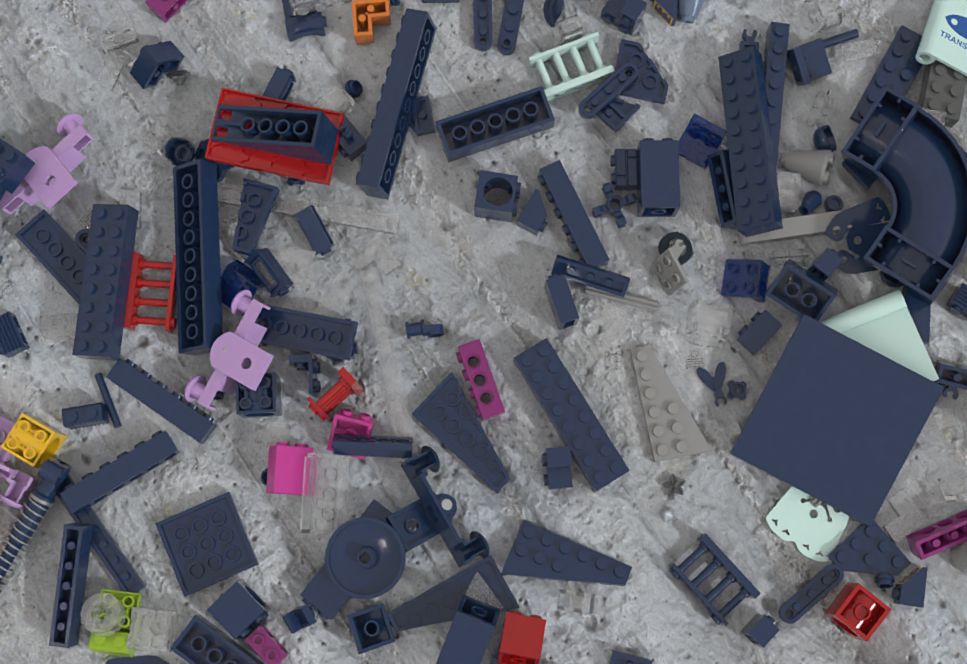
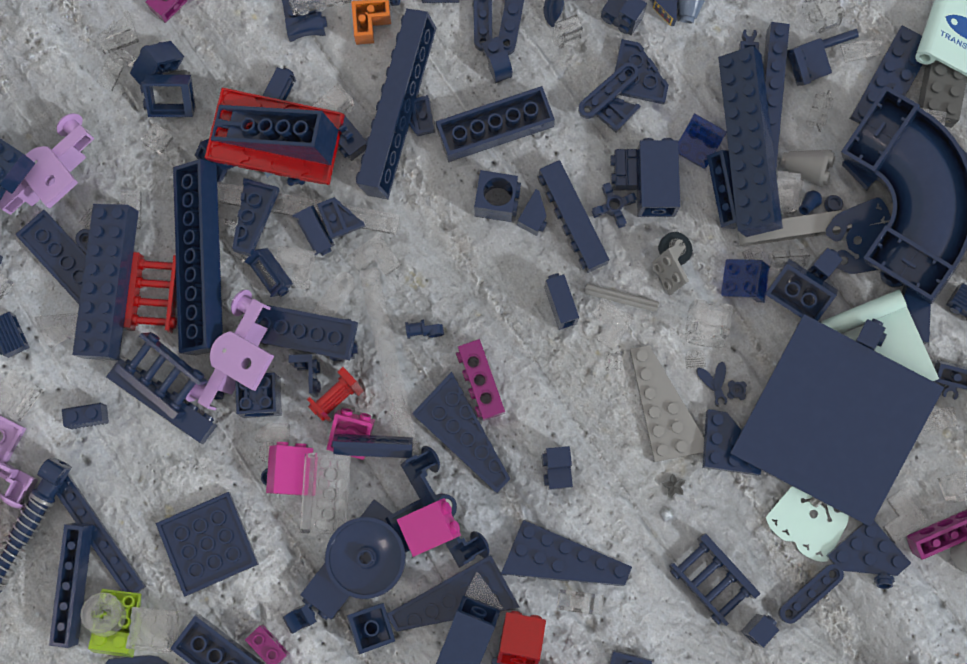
yellow brick [0,413,67,468] -> none
dark blue brick [60,430,180,515] -> none
dark blue bar [94,373,122,428] -> none
dark blue hair [164,137,195,166] -> none
dark blue brick [207,580,271,639] -> none
clear blue bracket [221,260,265,316] -> none
dark blue plate [345,80,362,98] -> none
dark blue brick [513,338,630,493] -> none
light aqua fence [528,32,615,102] -> none
dark blue panel [551,255,630,297] -> none
dark blue brick [737,309,782,355] -> none
dark blue hair [812,125,837,152] -> none
red brick [824,582,891,641] -> none
dark blue slope [892,567,927,608] -> none
none -> dark blue fence [114,332,208,419]
none -> dark blue window [140,75,196,117]
none -> dark blue wing [317,197,365,240]
none -> dark pink brick [397,498,461,557]
none -> dark blue brick [481,36,513,84]
none -> dark blue plate [702,409,761,476]
none -> dark blue brick [856,319,887,351]

